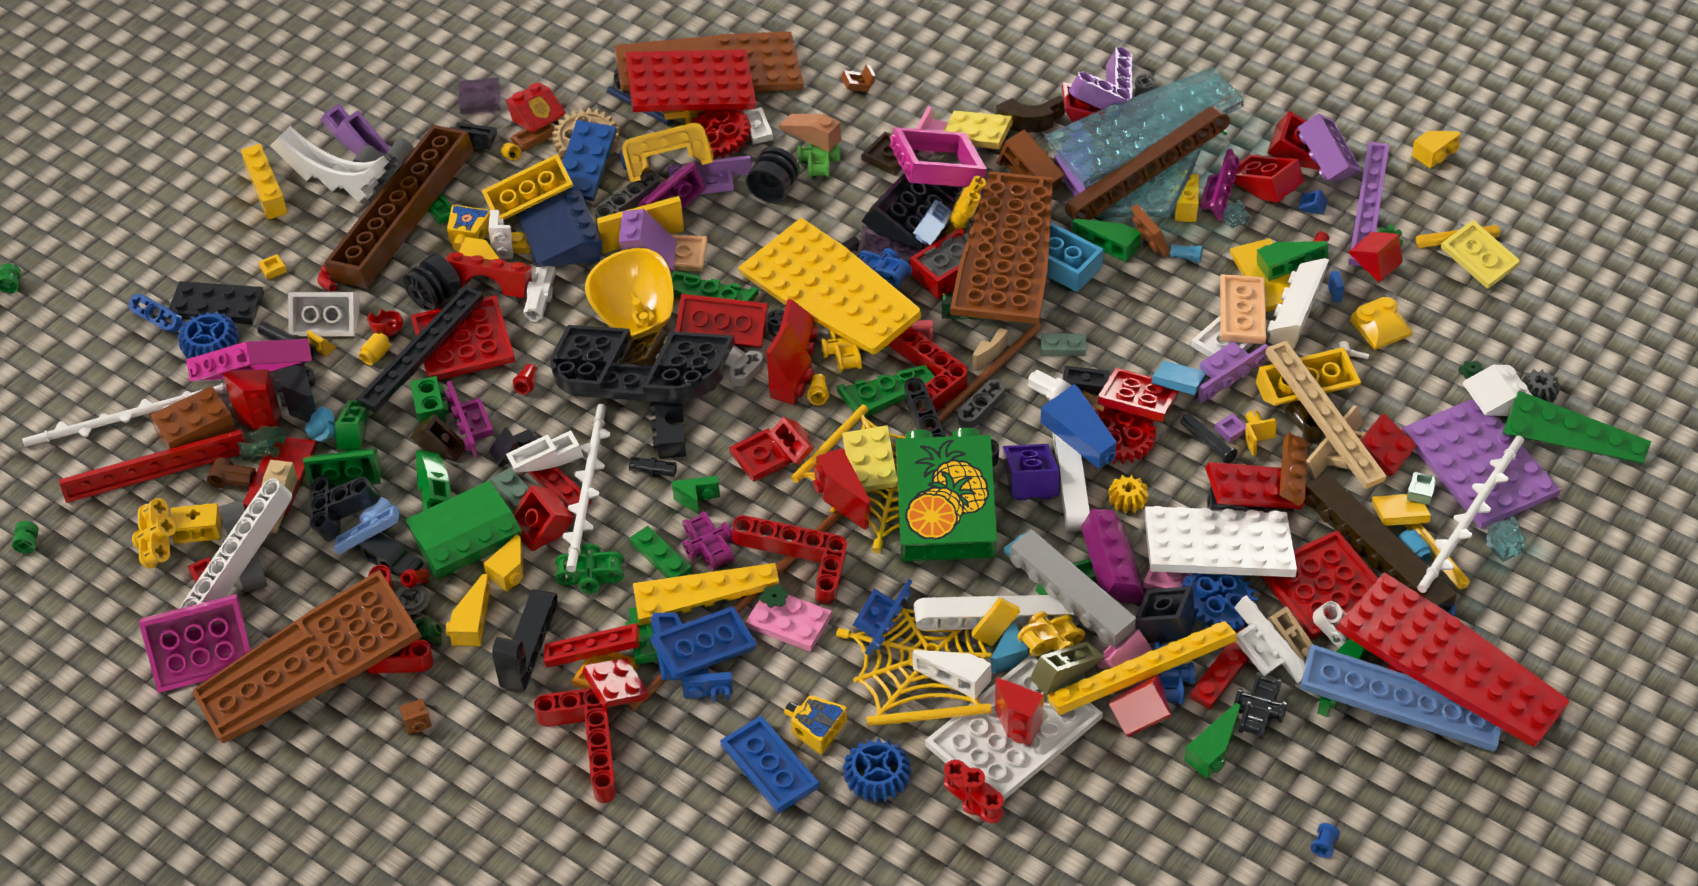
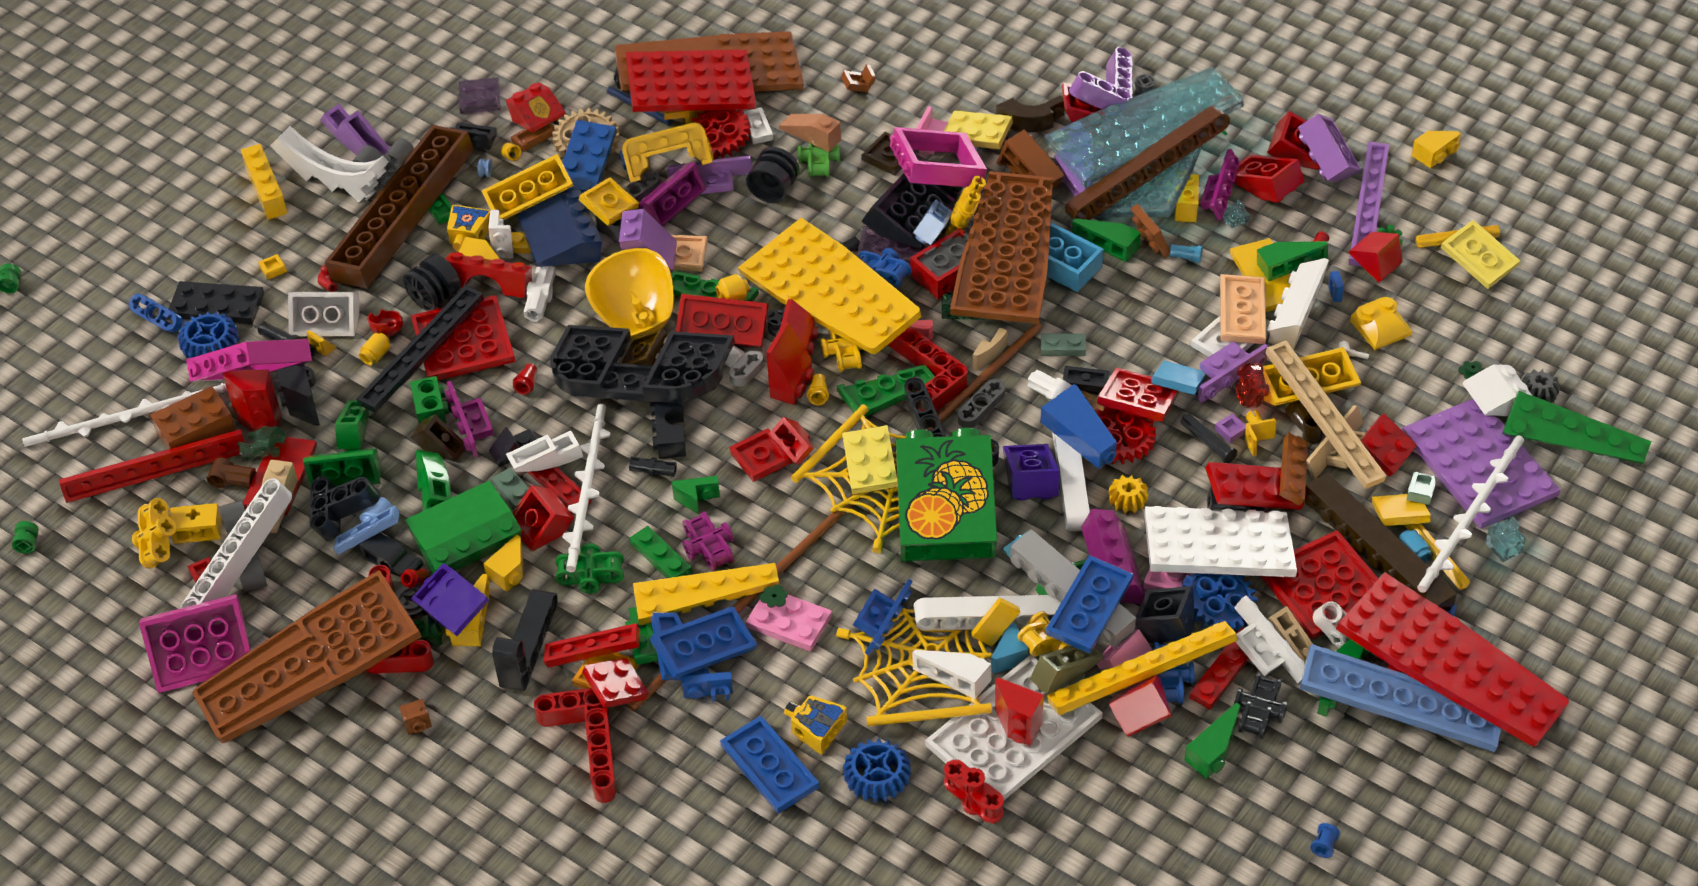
dark azure piece [305,406,336,443] -> none
yellow tile [597,196,684,254] -> none
red beam [732,515,847,605] -> none
red slope [813,448,871,530] -> none
blue slope [1298,190,1327,214] -> none
none -> dark purple slope [411,563,490,636]
none -> medium blue bush [478,159,492,178]
none -> yellow tile [579,177,639,226]
none -> yellow head [716,274,750,301]
none -> blue plate [1045,555,1134,654]
none -> clear red plate [1236,363,1269,408]

